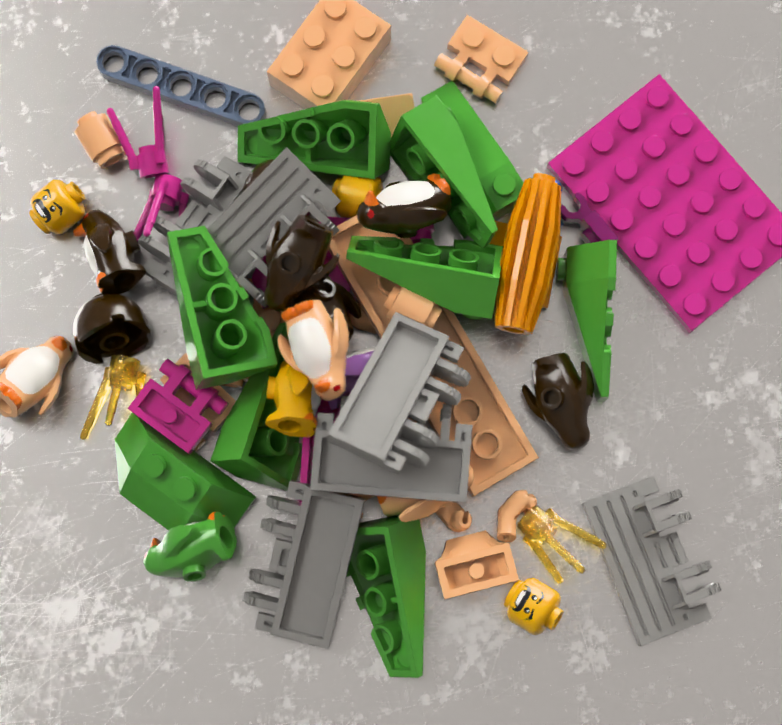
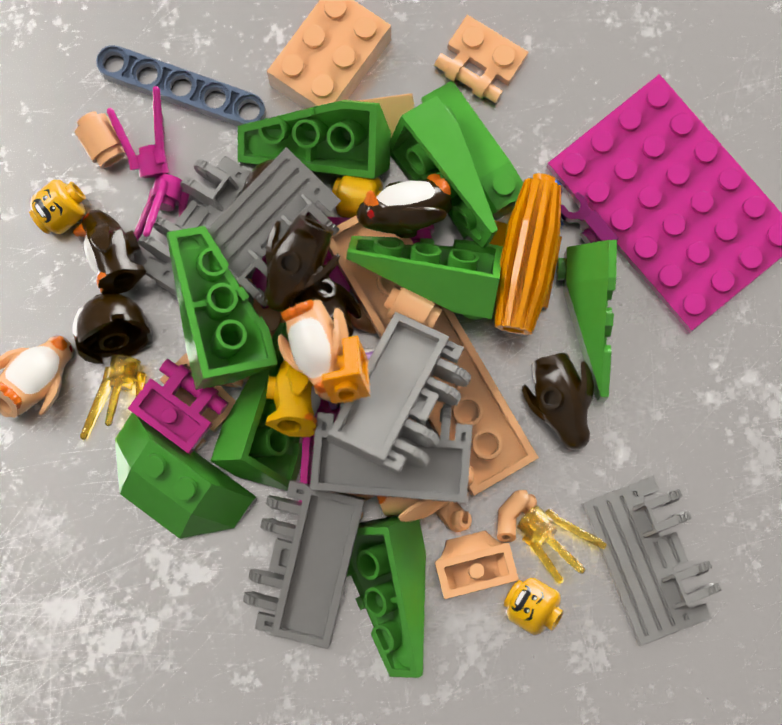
bright green animal [143,512,237,582] -> none
none -> light orange bracket [322,335,370,404]

